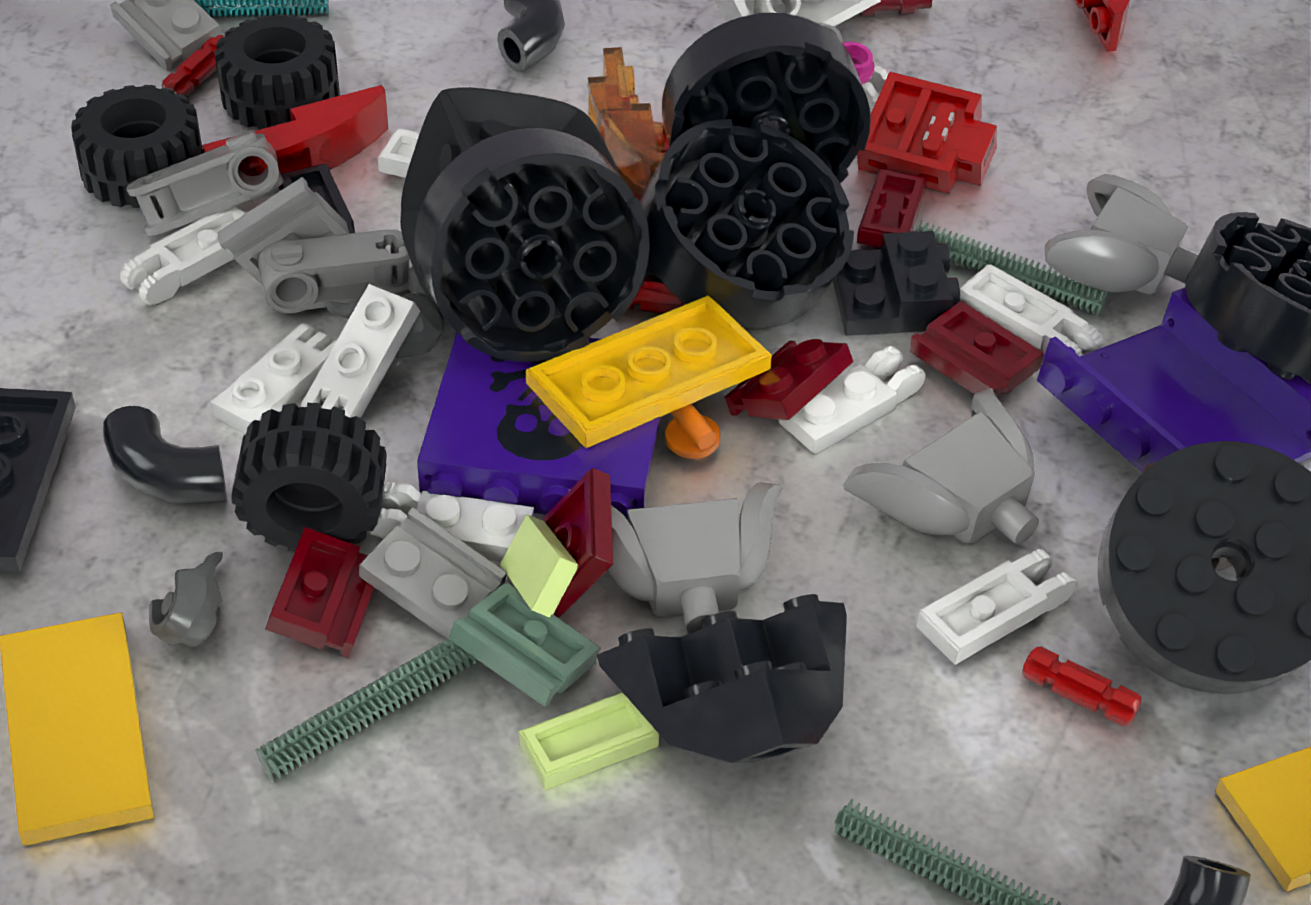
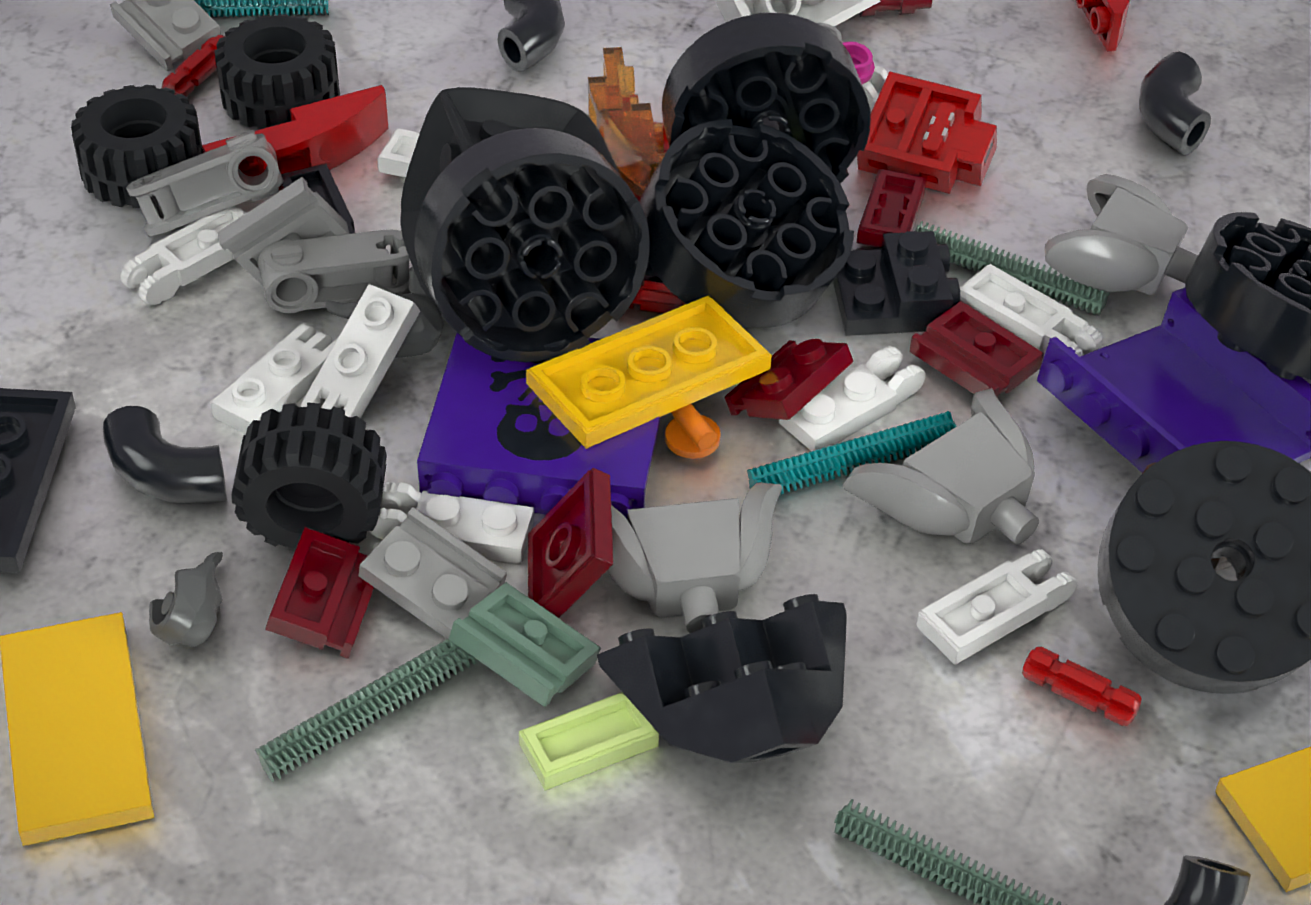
yellowish green tile [500,514,578,617] -> none
none -> teal axle [747,411,957,495]
none -> black cylinder [1139,51,1211,155]

